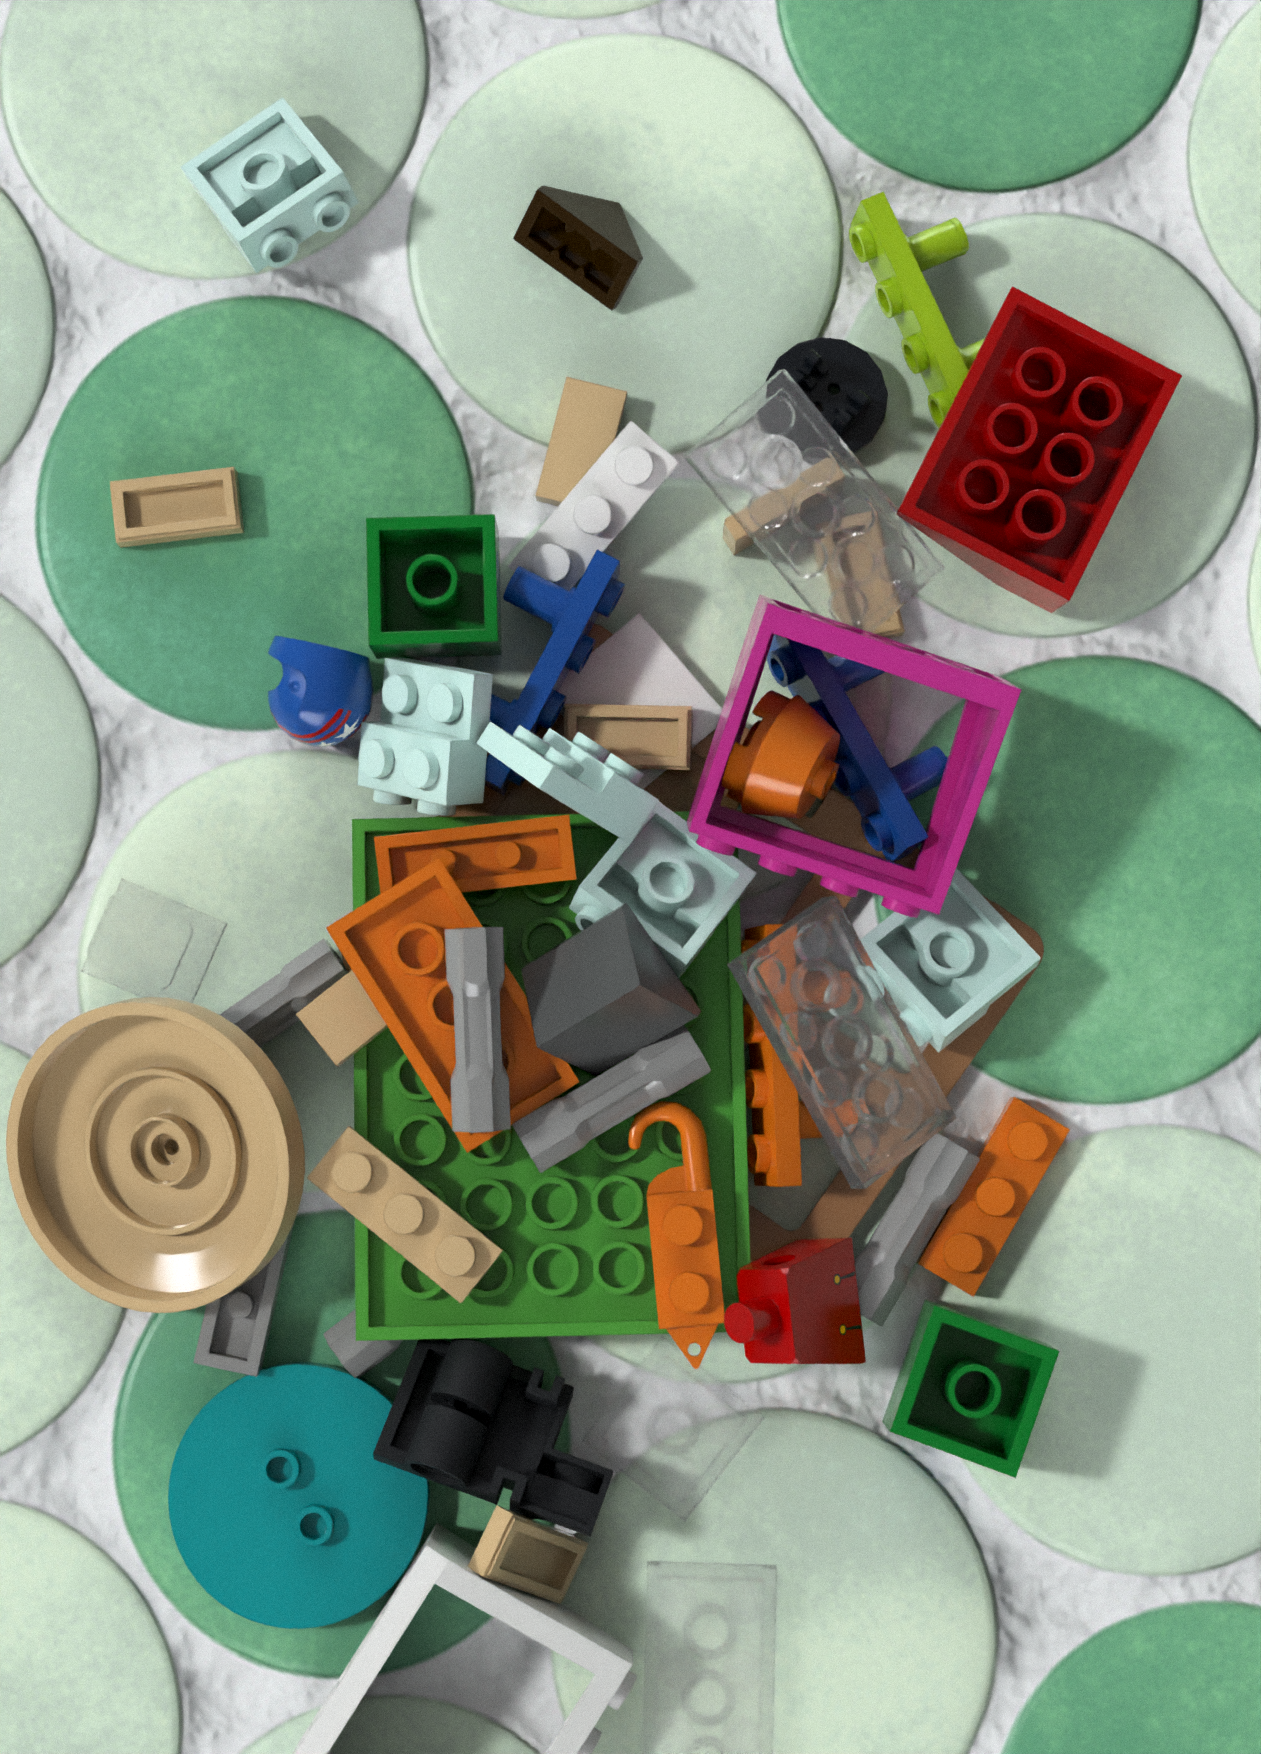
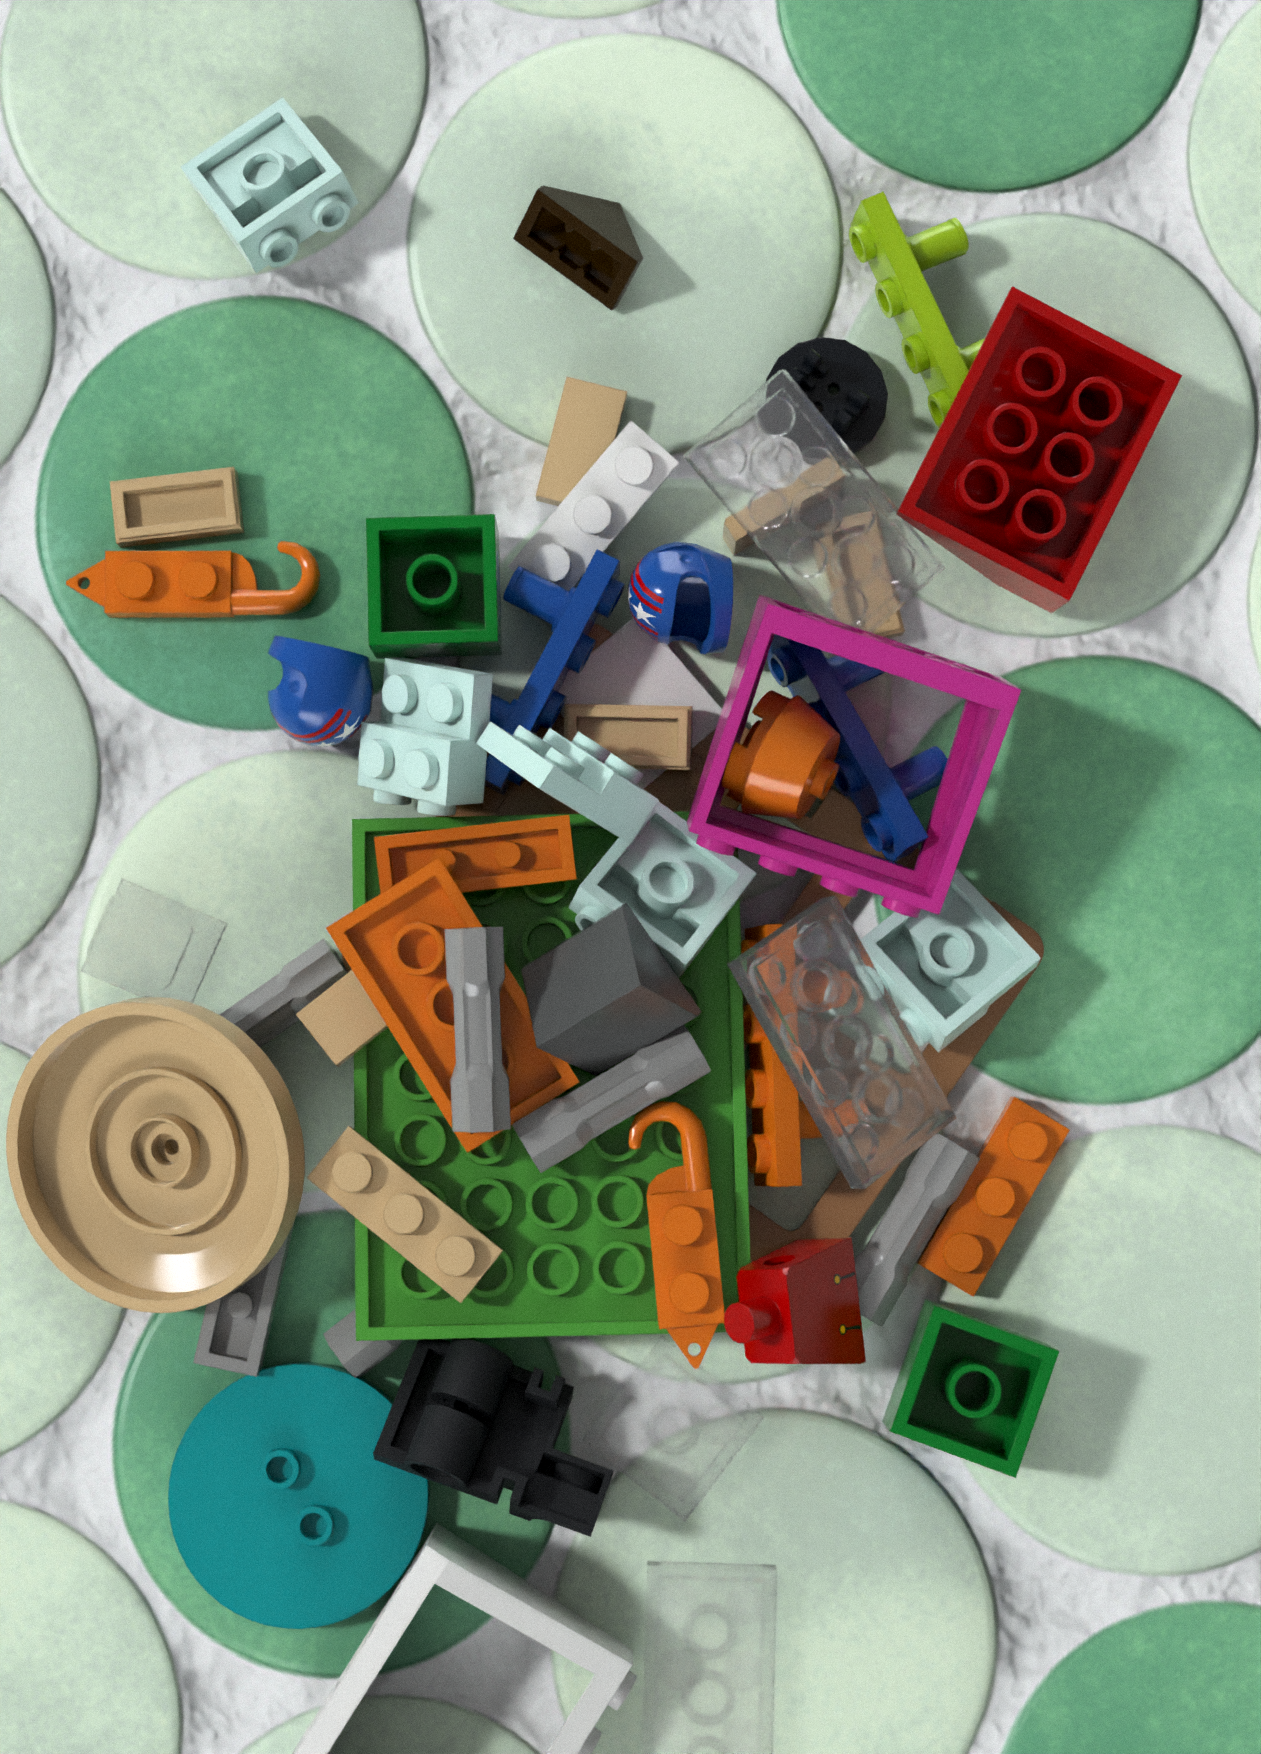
tan tile [468,1505,588,1604] -> none
none -> orange plate [66,541,320,618]
none -> blue helmet [628,542,733,654]

